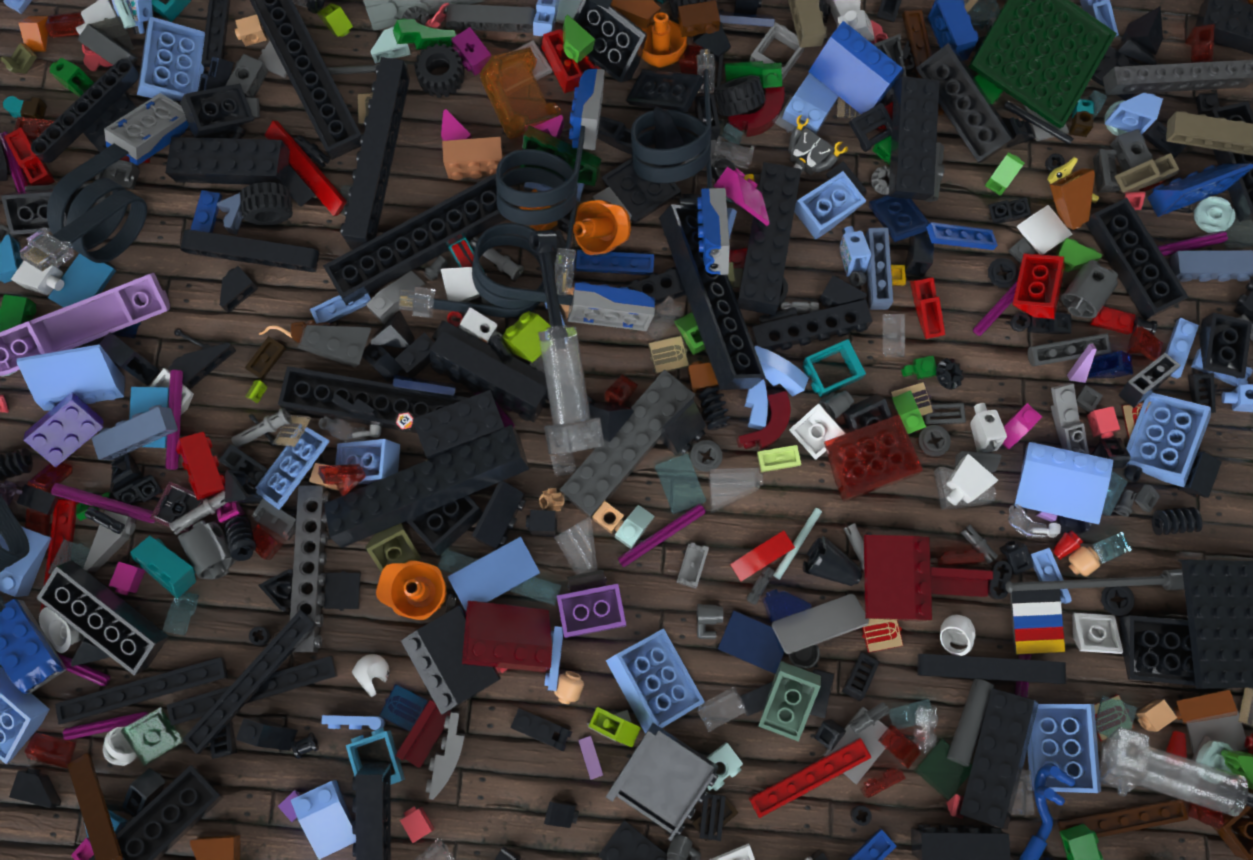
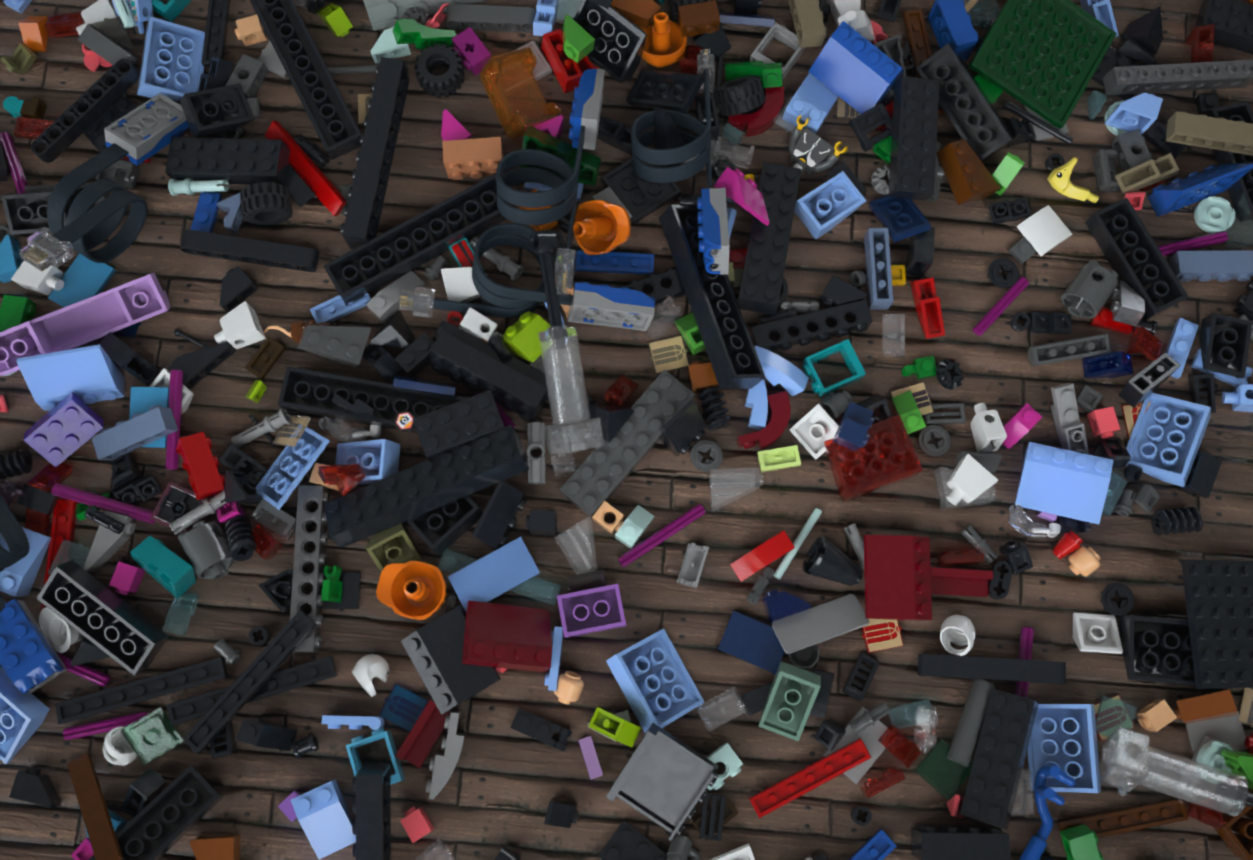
red slope [4,127,55,186] -> none
clear red slope [24,733,76,769] -> none
green torso [50,58,94,97] -> none
light nougat gear [539,488,564,511] -> none
clear light blue piece [655,454,706,514] -> none
dark grey piece [697,604,723,639] -> none
light blue torso [840,226,871,277] -> none
blue plate [926,222,998,250] -> none
flag [1006,569,1184,654] -> none
red slope [1013,253,1065,319] -> none
light blue plate [1030,547,1072,604] -> none
dark orange slope [1050,168,1095,230] -> none
bright green slope [1055,238,1102,272] -> none
lavender piece [1067,344,1097,383] -> none
dark brown leg [1069,99,1094,137] -> none
clear light blue slope [1093,532,1131,563] -> none
red cone [1164,731,1187,765] -> none
none -> light aqua pin [168,178,229,196]
none -> white torso [214,301,266,349]
none -> dark grey pin [214,639,241,665]
none -> green plate [321,566,343,603]
none -> light grey piece [527,422,546,485]
none -> dark blue brick [832,402,875,451]
none -> reddish brown wedge [937,139,1001,205]
none -> flat silver slope [1110,281,1145,326]

